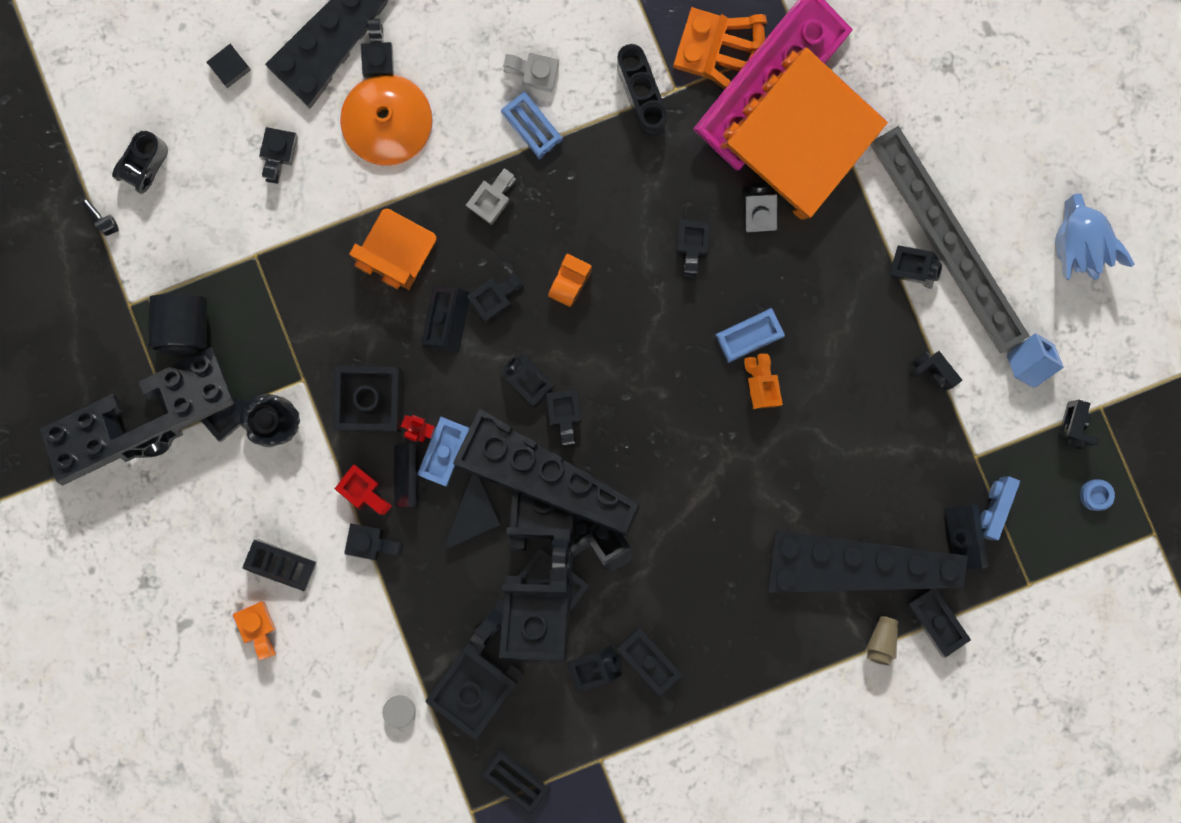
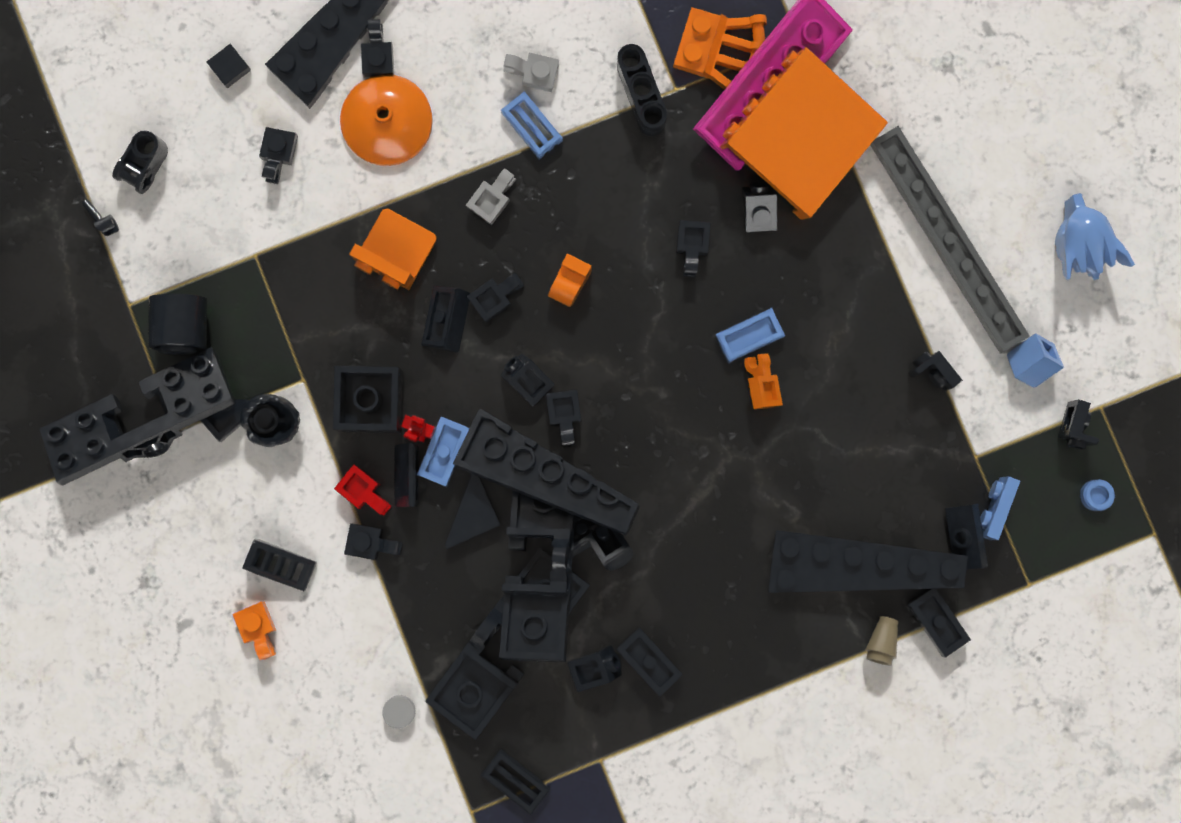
black bracket [889,245,942,289] -> none

